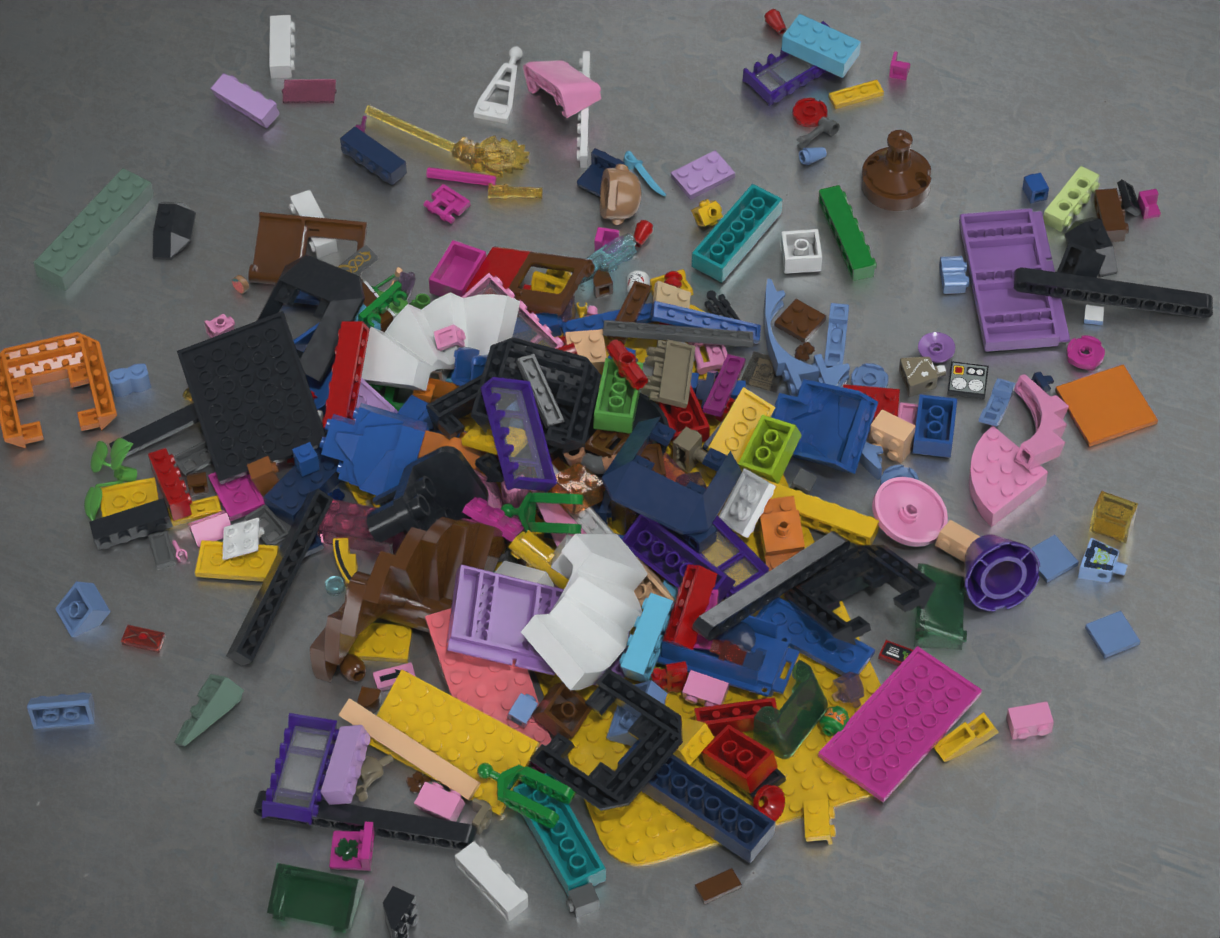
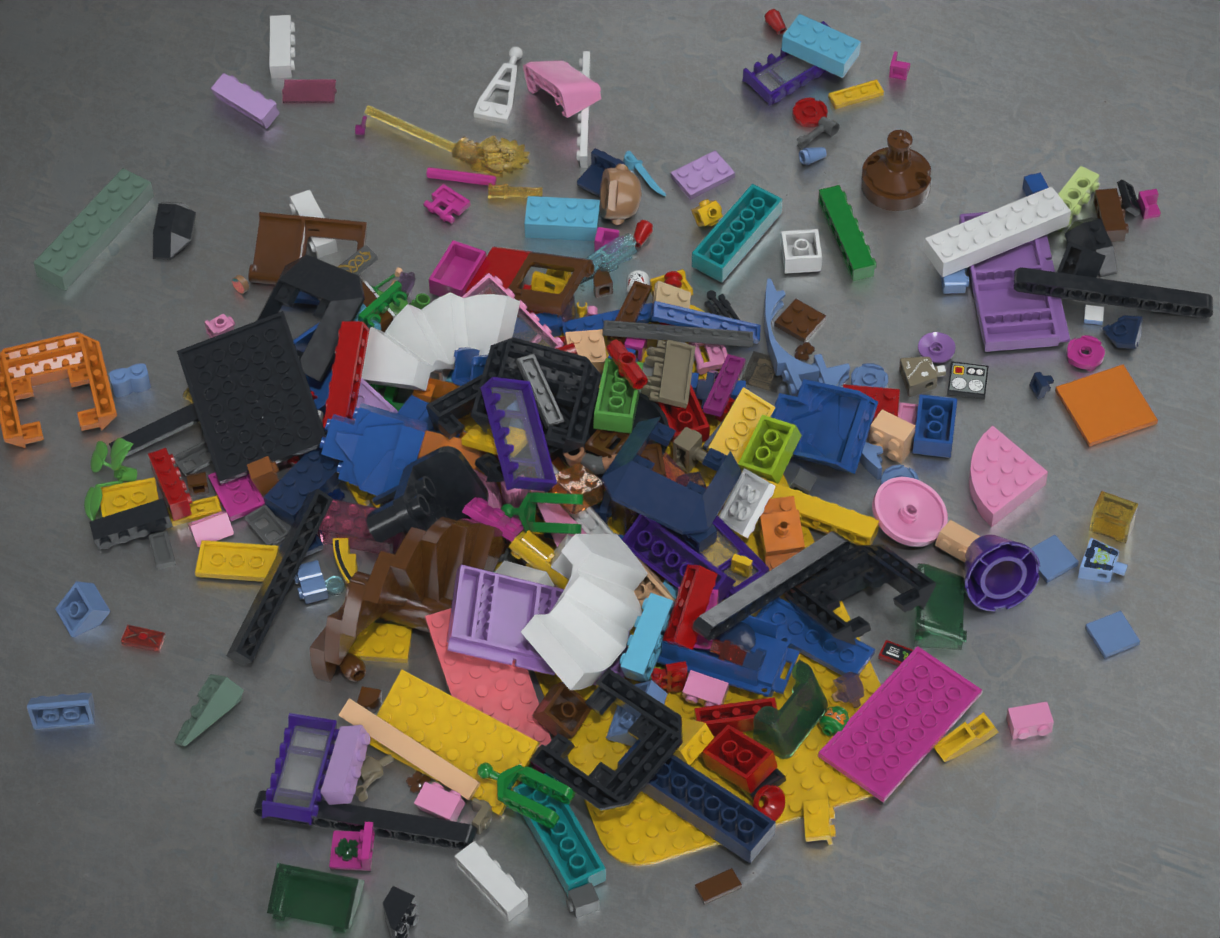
bright pink hand [172,540,188,563] -> none
white hinge [223,518,265,560] -> none
blue brick [292,442,320,477] -> none
dark blue brick [340,126,407,185] -> none
bright pink tile [373,663,416,691] -> none
bright pink bracket [434,324,466,351] -> none
medium blue brick [507,693,538,728] -> none
medium blue slope [824,303,849,368] -> none
medium blue slope [979,378,1015,427] -> none
bright pink arch [1014,374,1069,470] -> none
none -> medium blue brick [294,560,329,604]
none -> medium azure brick [524,196,600,241]
none -> dark pink panel [625,337,648,361]
none -> yellow plate [731,553,753,577]
none -> white brick [924,186,1071,278]
none -> dark blue plate [1102,315,1143,349]

